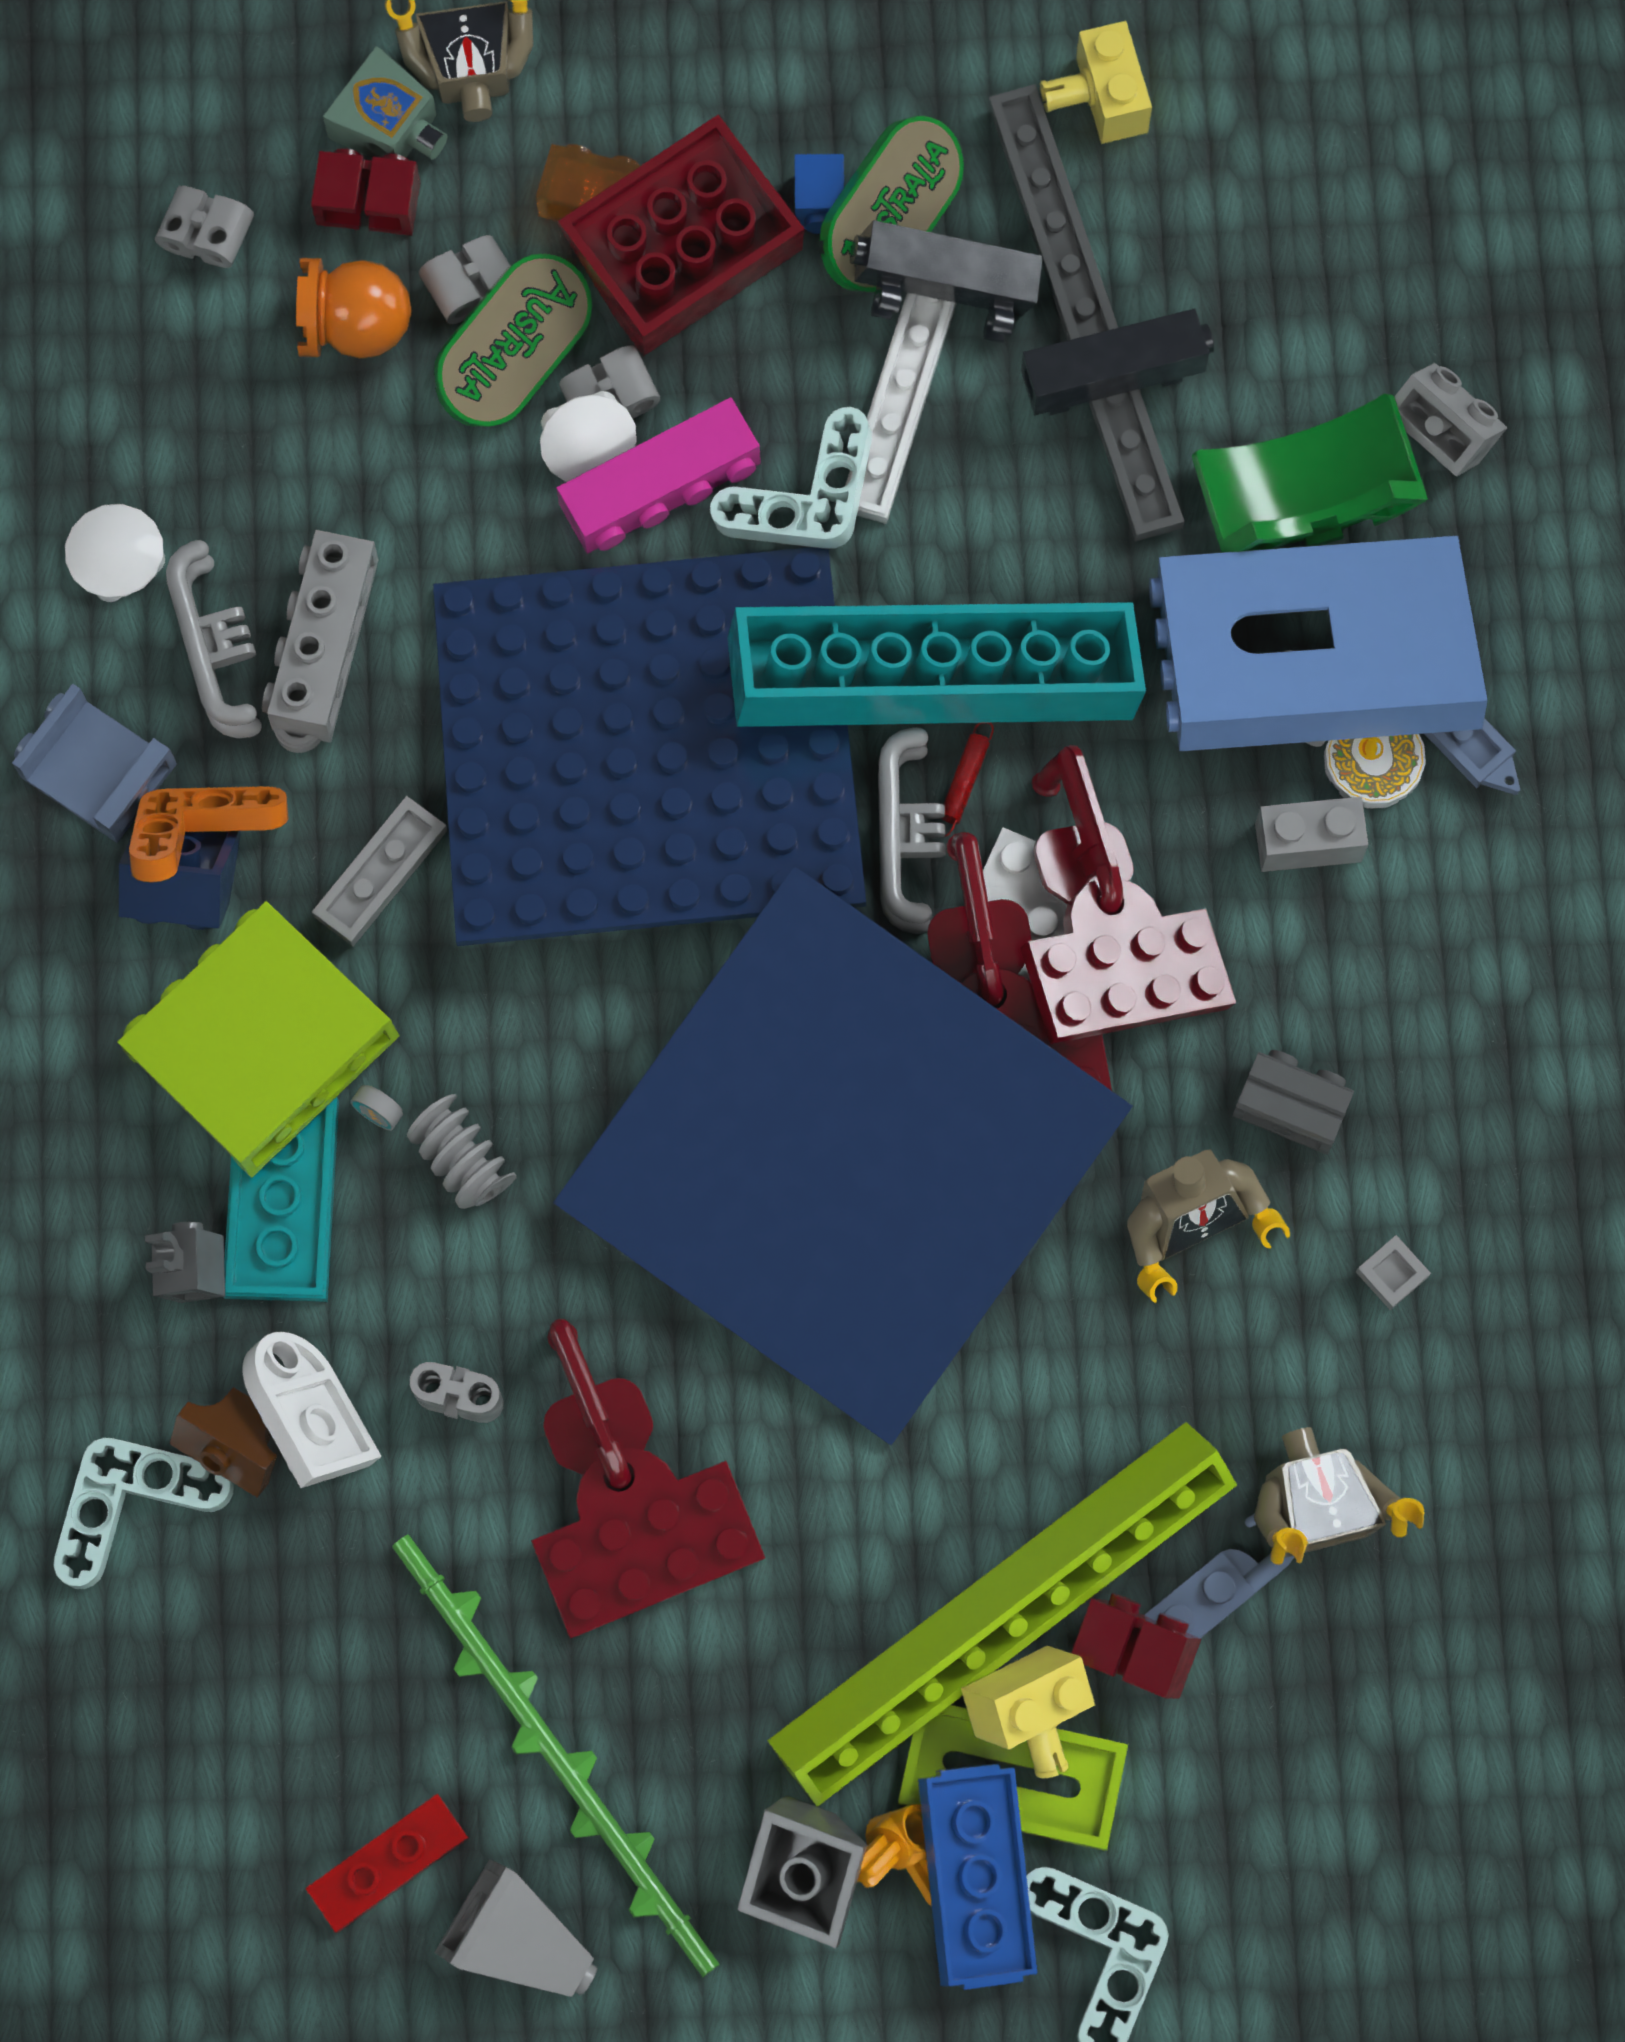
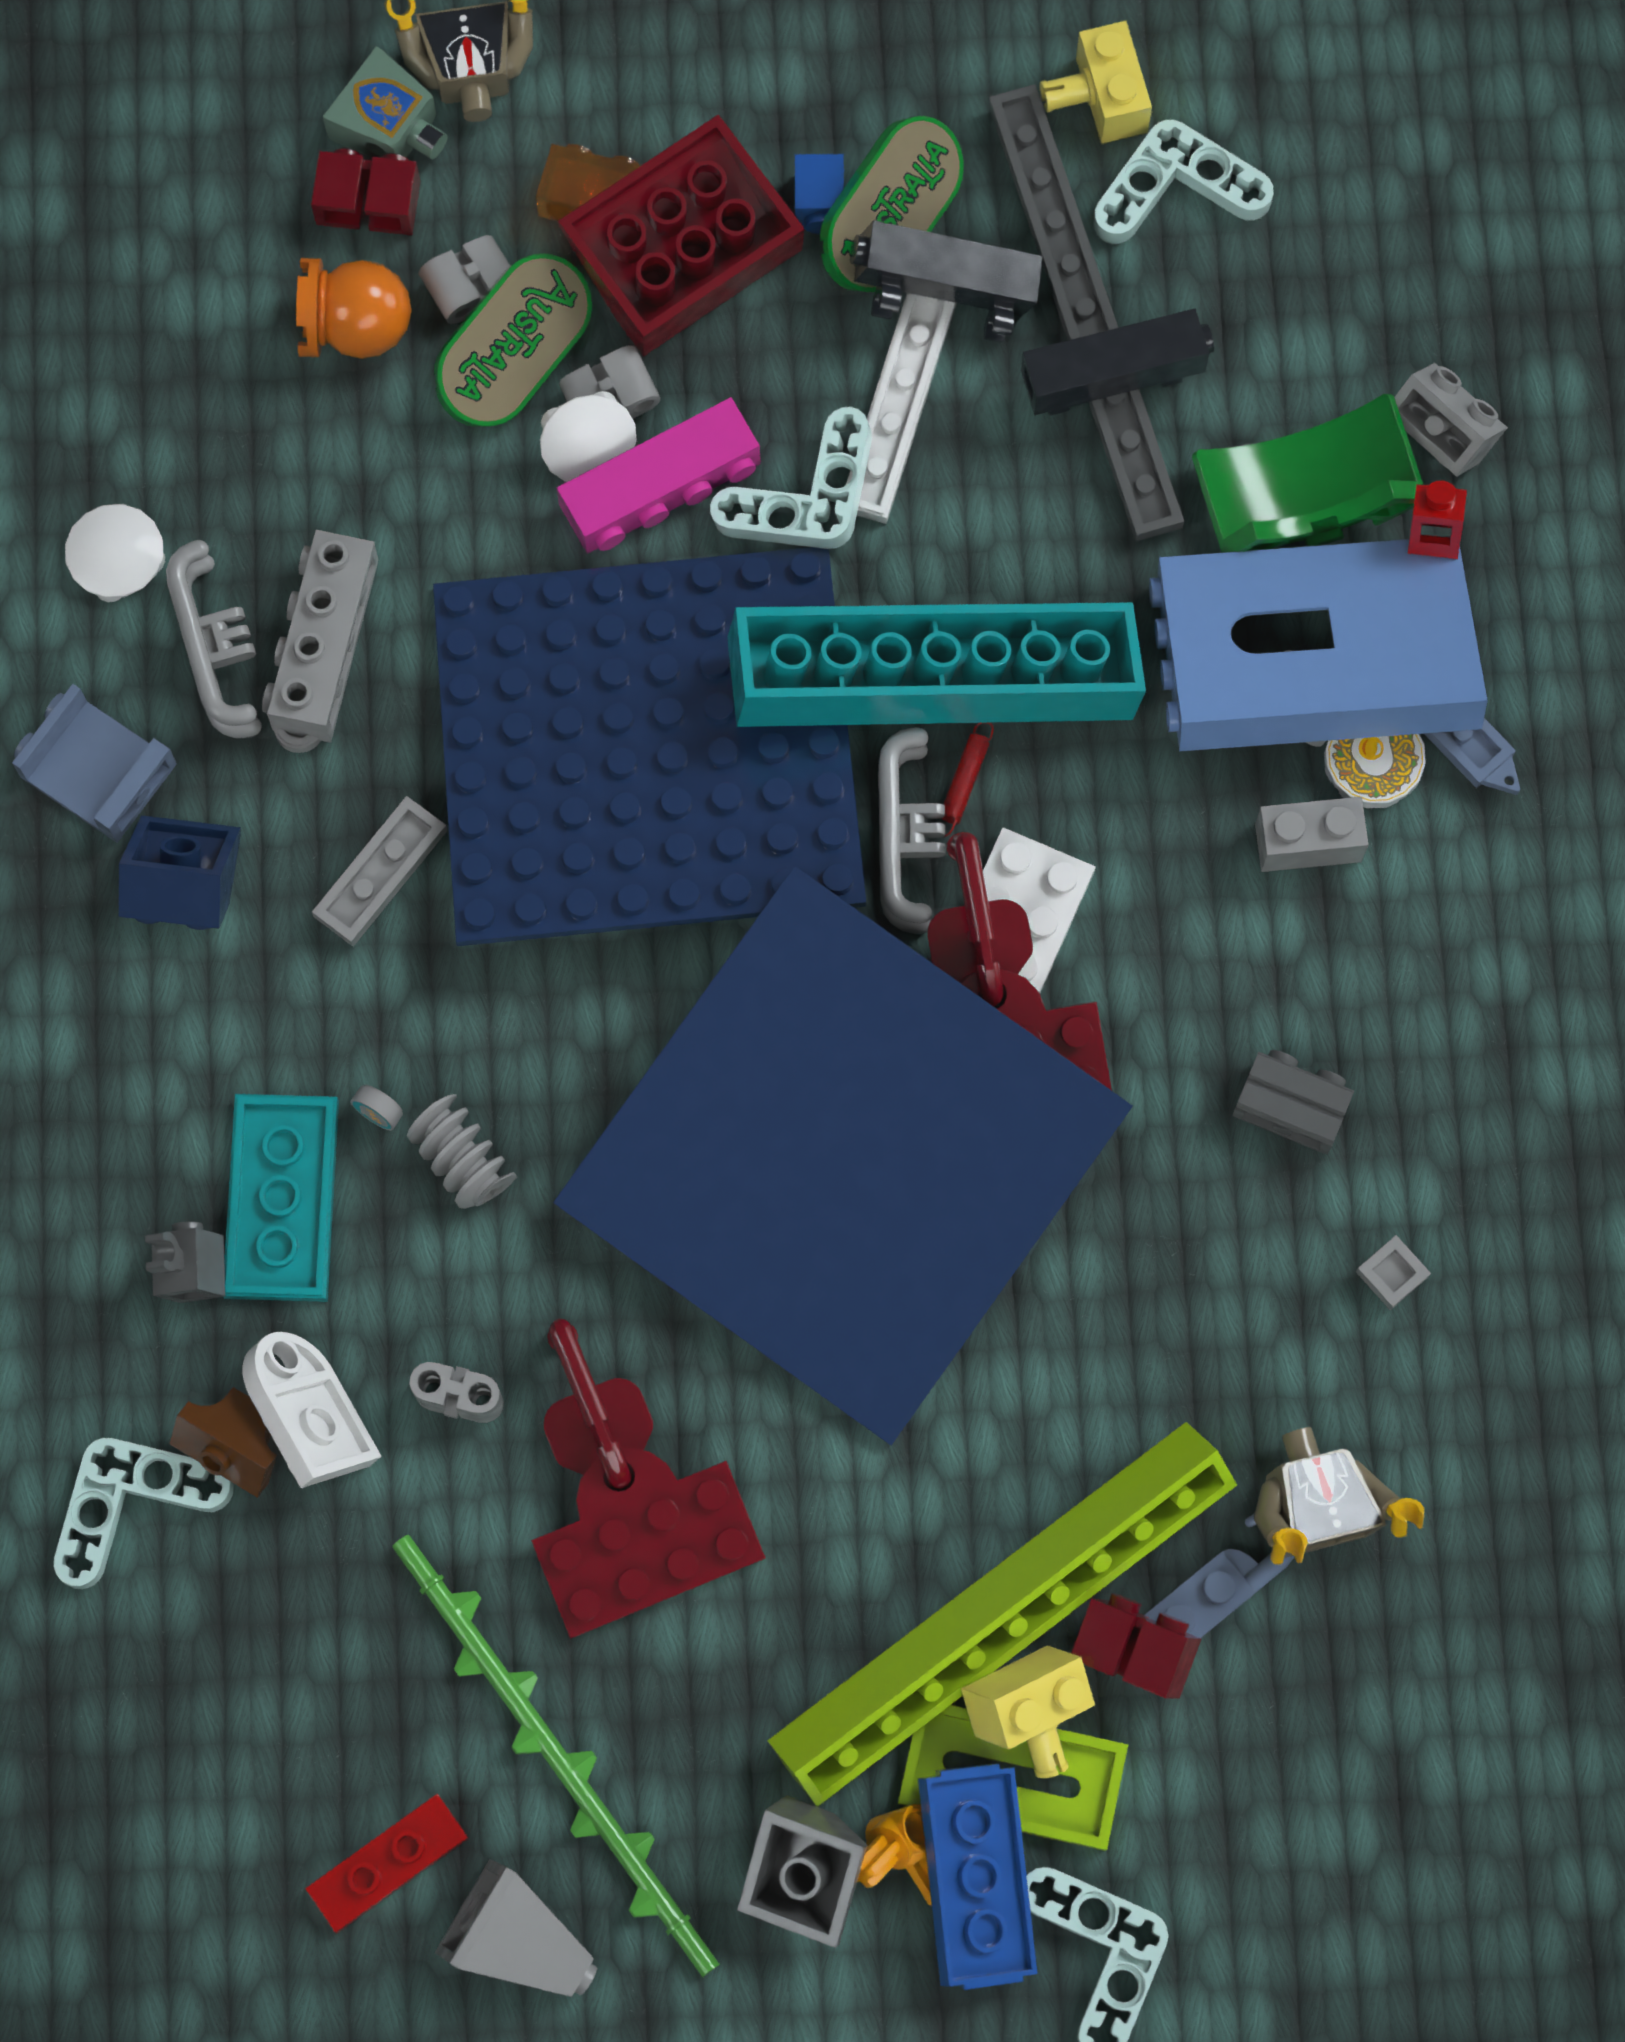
lime panel [117,901,400,1178] -> none
orange beam [129,786,289,882] -> none
light grey piece [154,186,254,268] -> none
plate [1020,745,1236,1044] -> none
dark tan torso [1127,1149,1290,1303] -> none
none -> light aqua beam [1094,120,1273,244]
none -> red brick [1408,480,1467,559]

